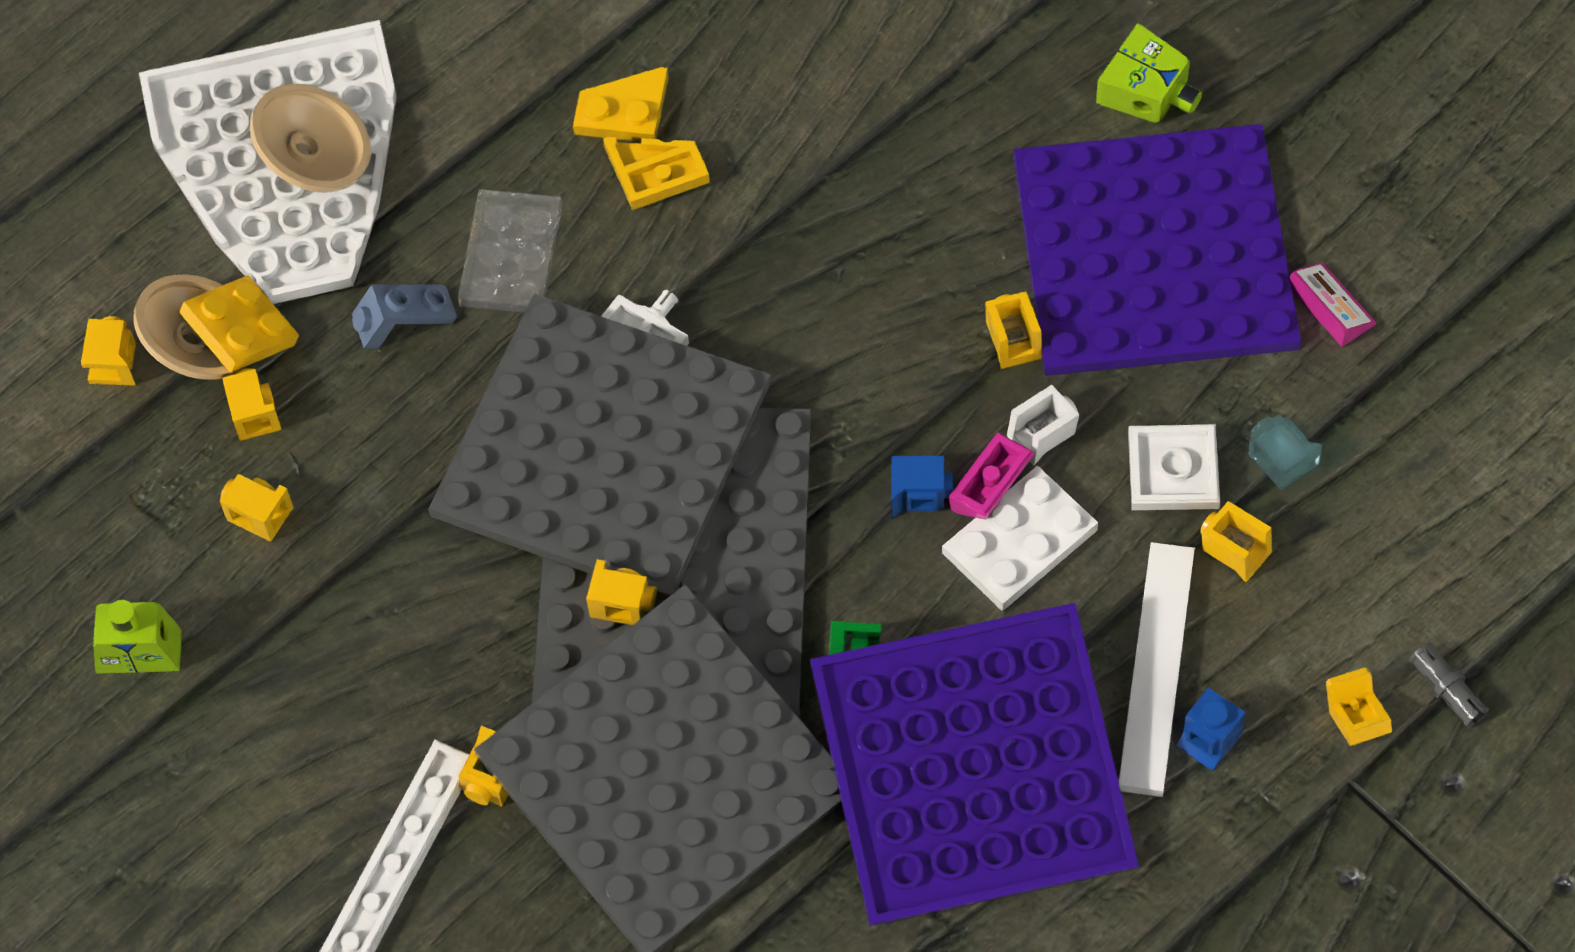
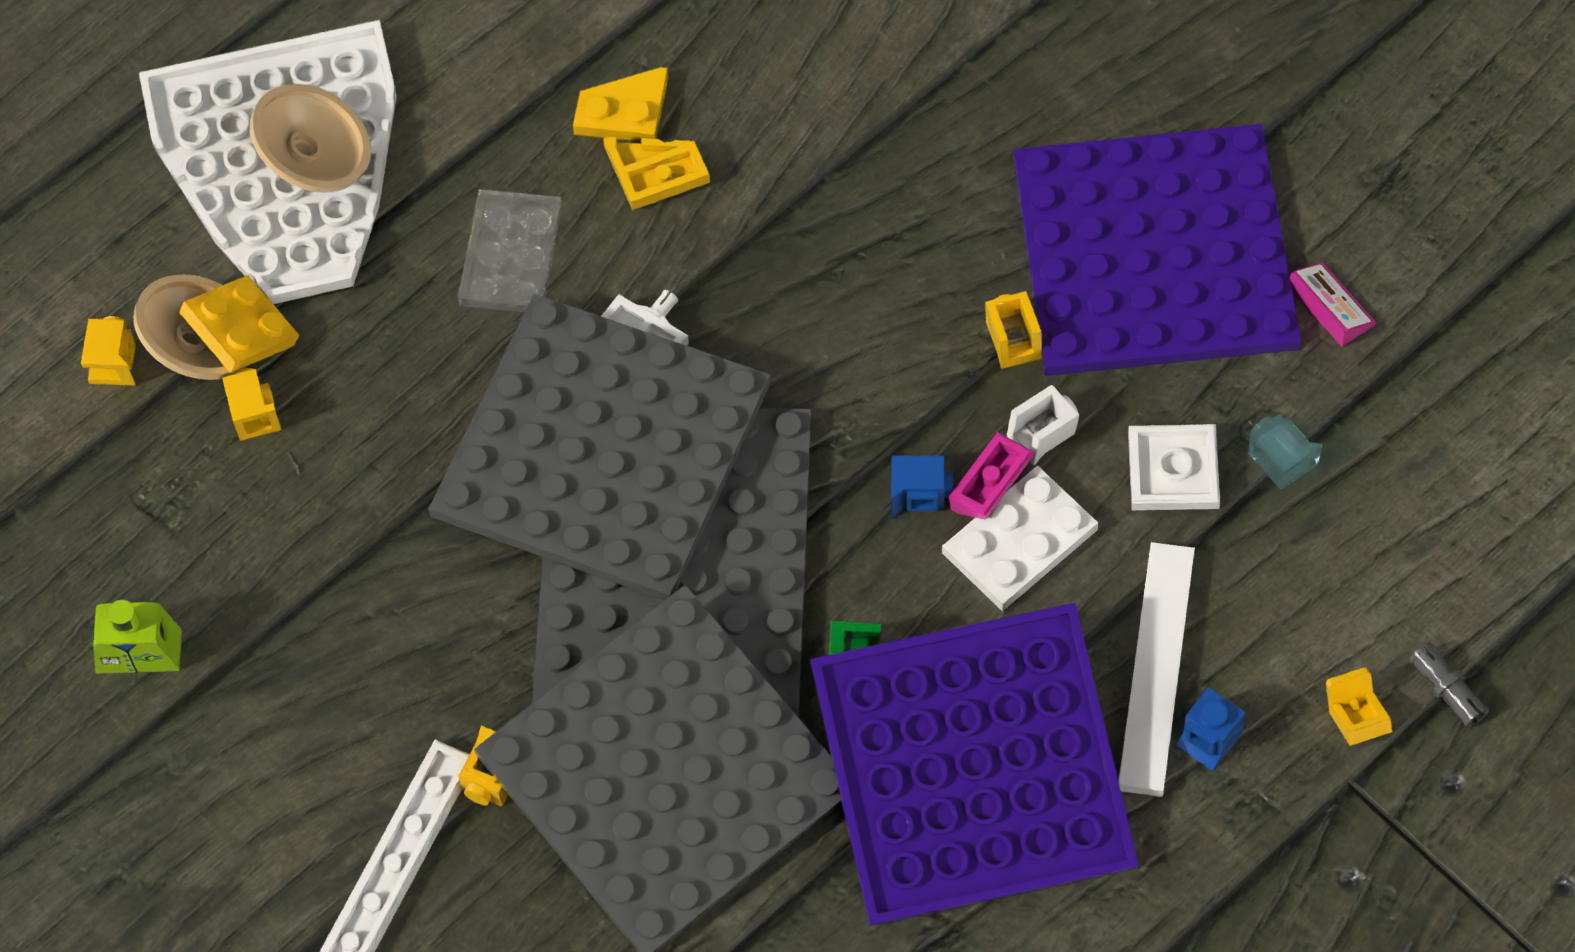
yellow brick [220,474,294,542] -> none
sand blue bracket [352,284,457,349] -> none
yellow brick [586,559,657,625] -> none
lime torso [1096,23,1202,123] -> none
yellow window [1201,501,1272,583] -> none

